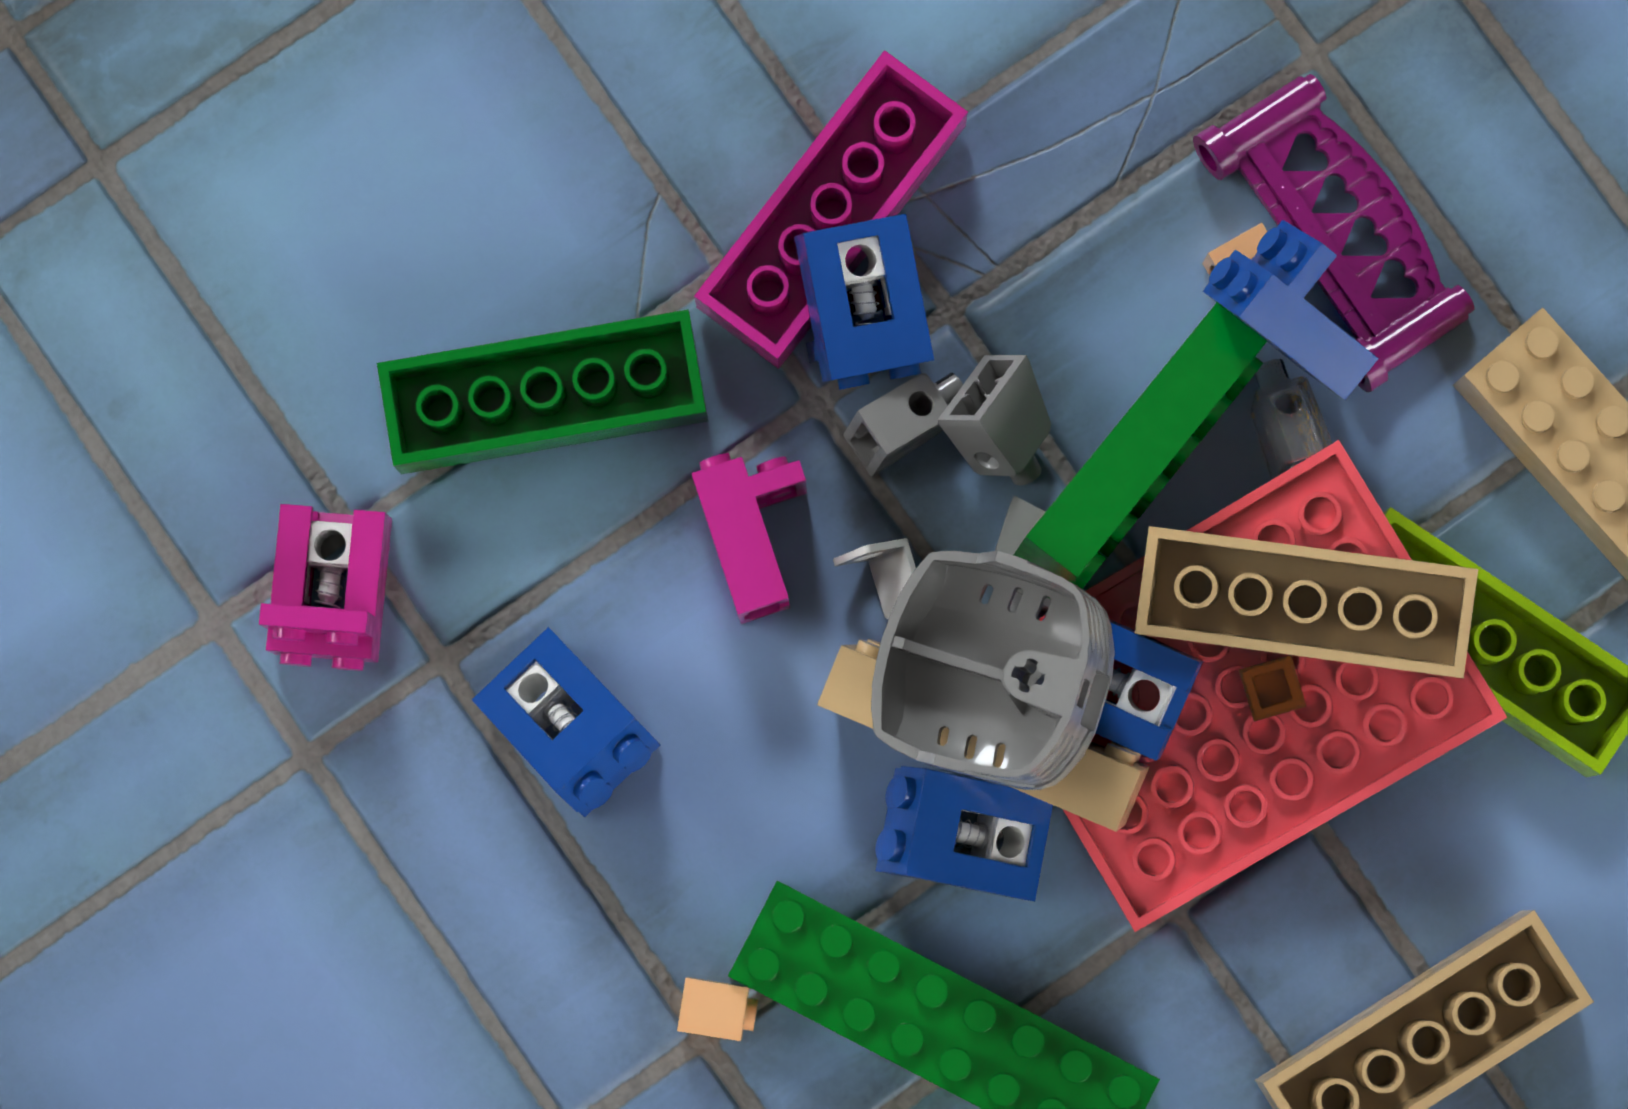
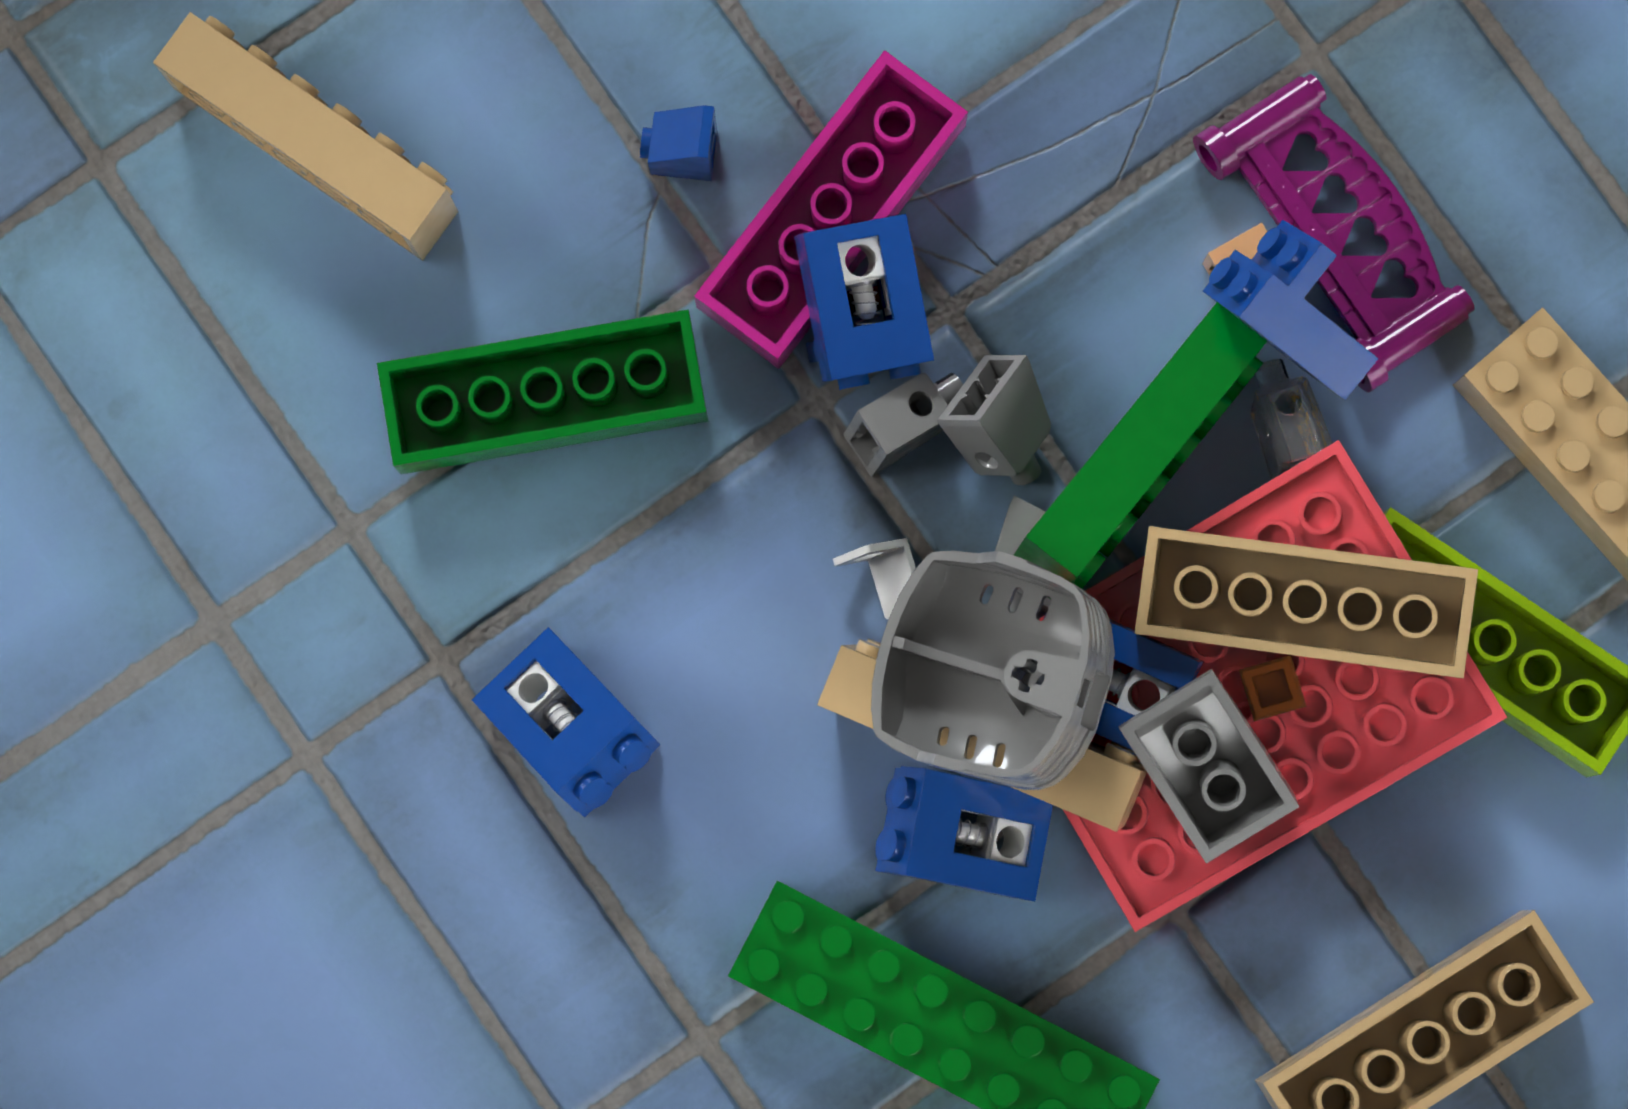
dark pink brick [259,504,392,671] -> none
light nougat brick [677,977,758,1041] -> none
dark pink brick [691,453,807,624] -> none
none -> tan brick [153,12,458,261]
none -> blue slope [640,105,718,182]
none -> light grey slope [1118,669,1299,864]

